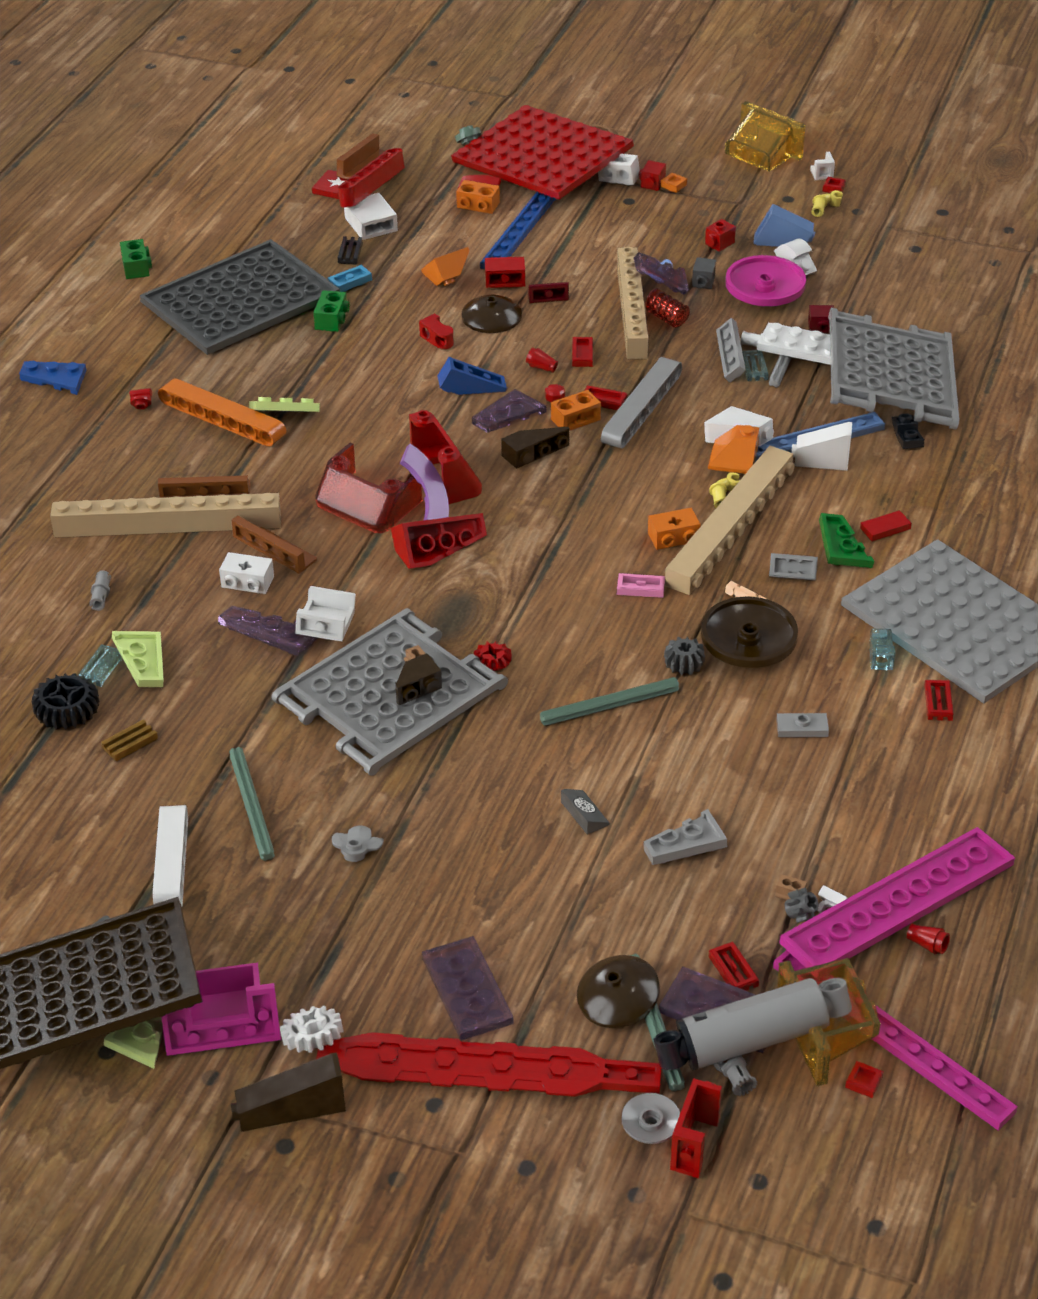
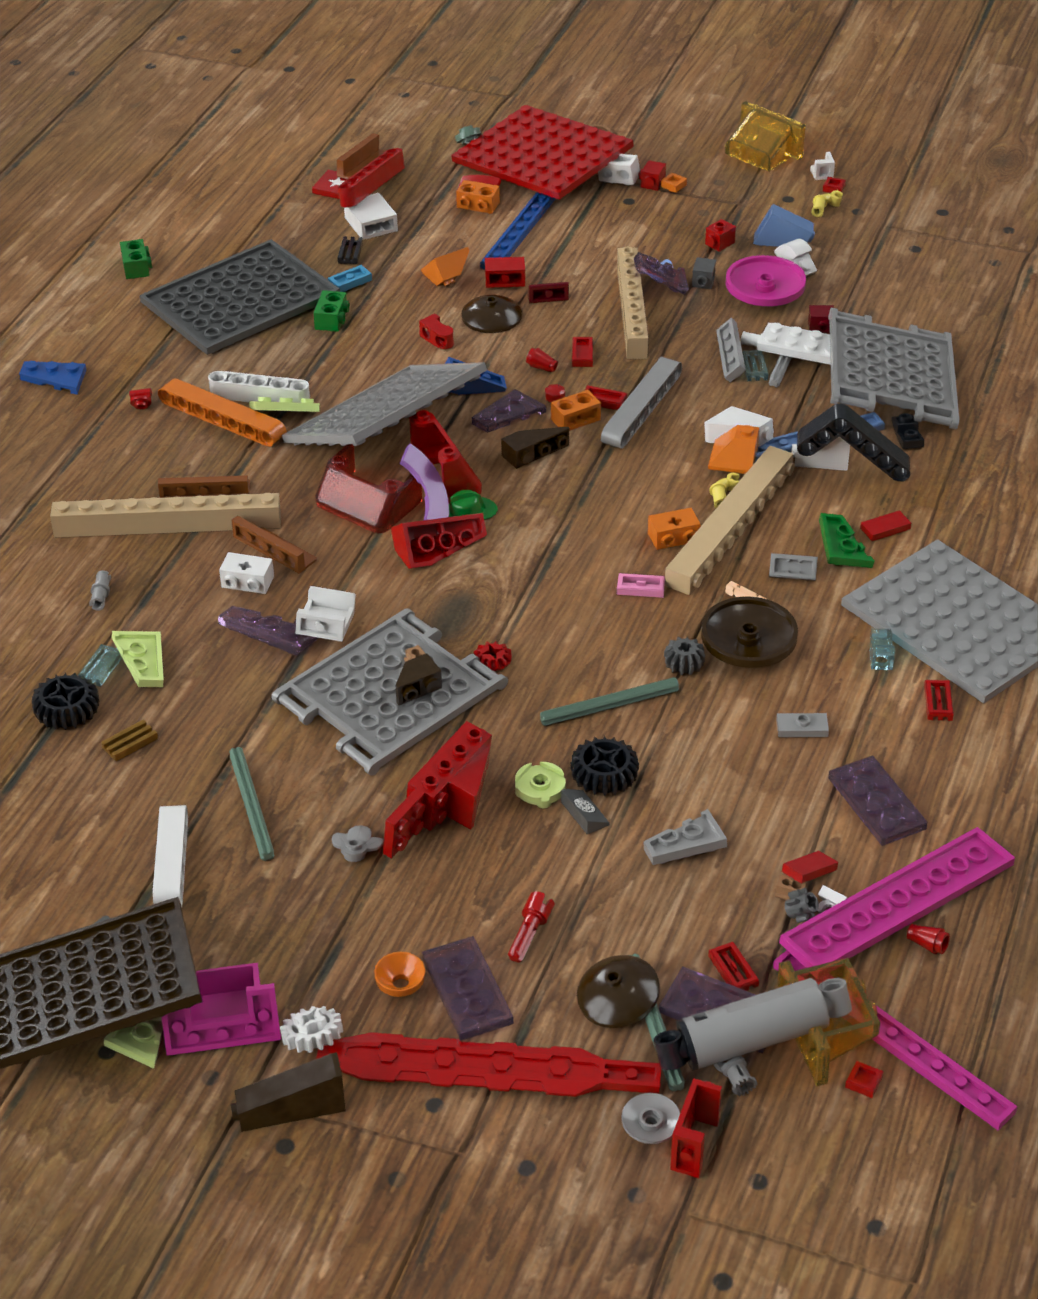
clear red piece [645,288,690,327] -> none
none -> white beam [208,371,310,403]
none -> light grey plate [281,362,487,446]
none -> orange piece [374,952,425,997]
none -> red wedge [383,721,492,859]
none -> green piece [449,489,498,520]
none -> red piece [508,891,555,963]
none -> yellowish green plate [515,762,566,808]
none -> black gear [570,735,639,796]
none -> red tile [782,851,838,884]
none -> black beam [797,403,911,481]
none -> clear purple plate [828,755,928,846]

